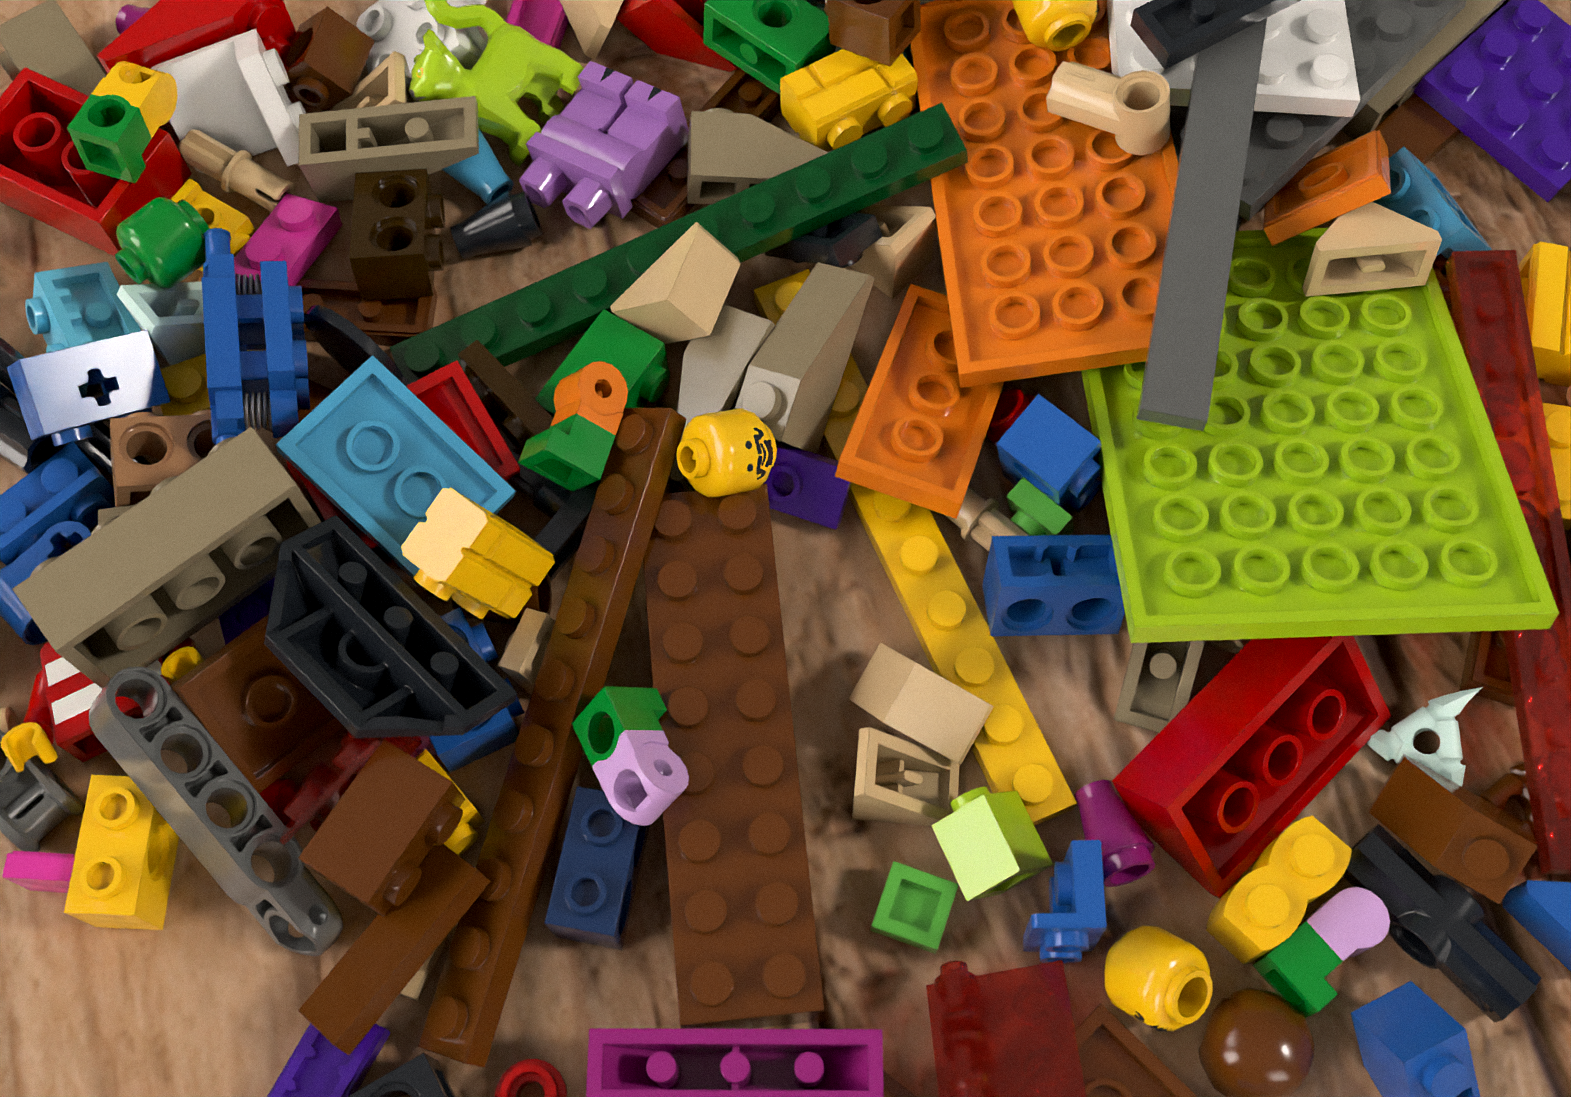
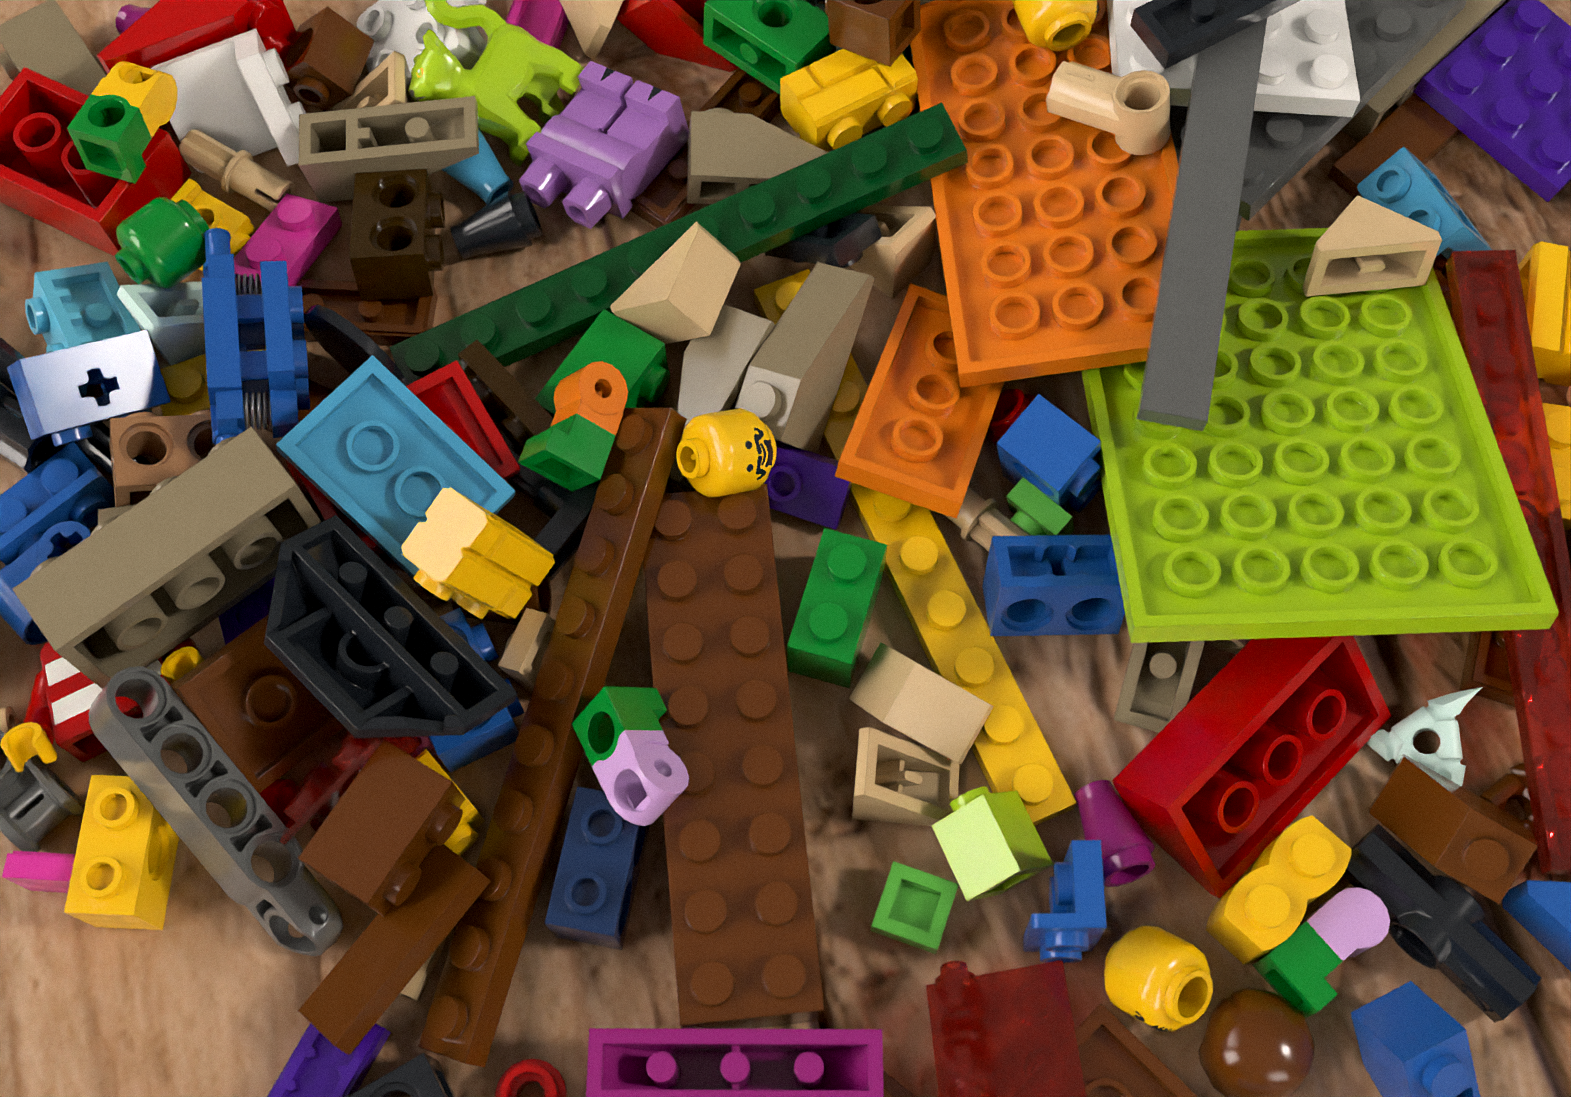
orange tile [1263,130,1391,246] -> none
none -> green brick [787,528,887,689]

